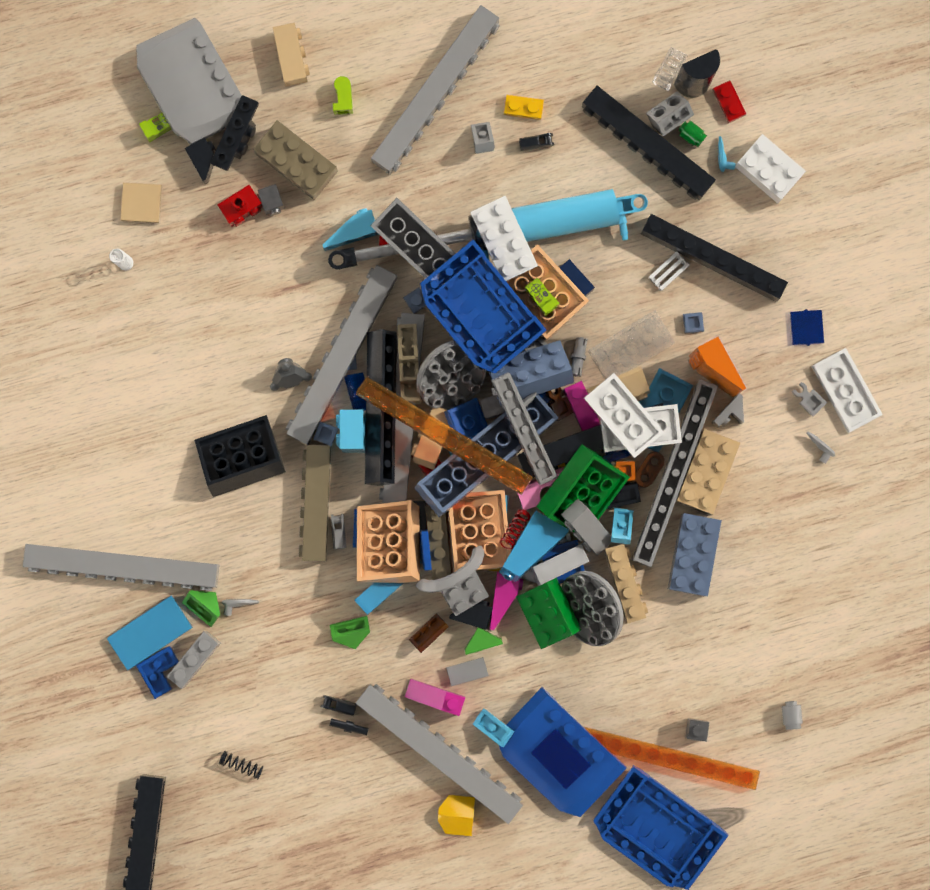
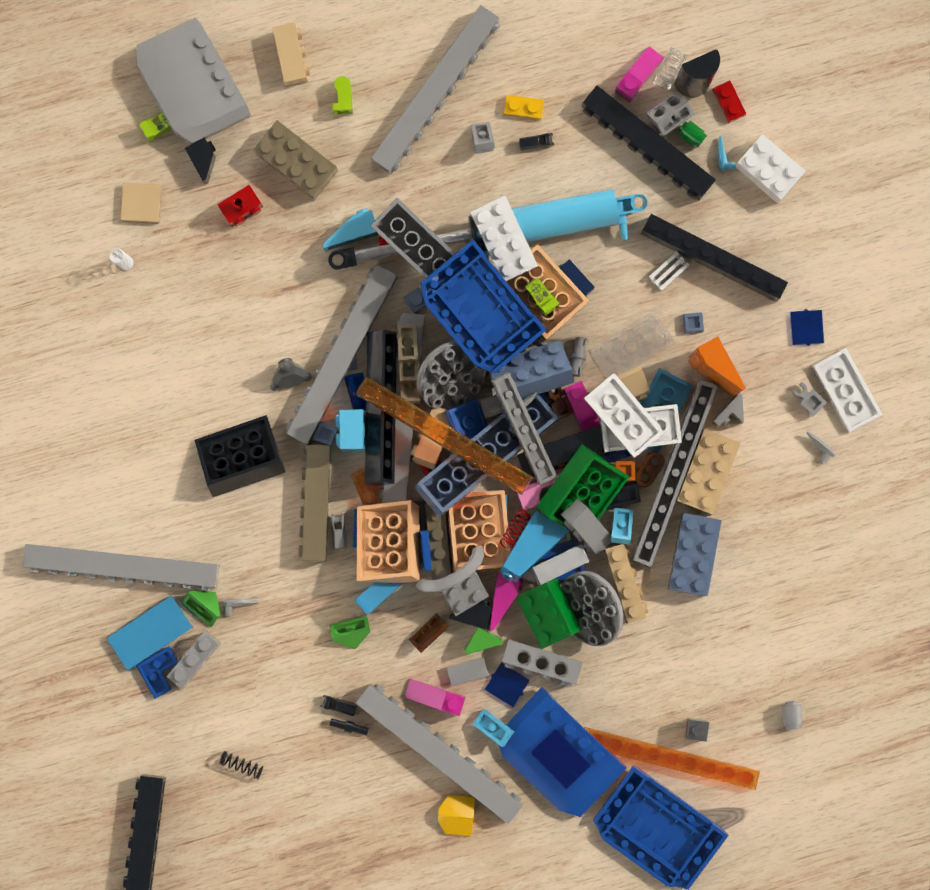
black bracket [211,95,259,171] -> none
flat silver brick [258,184,284,216] -> none
none -> clear orange slope [351,468,378,506]
none -> clear blue piece [484,662,530,707]
none -> light grey brick [502,639,583,687]
none -> dark pink slope [615,46,664,102]

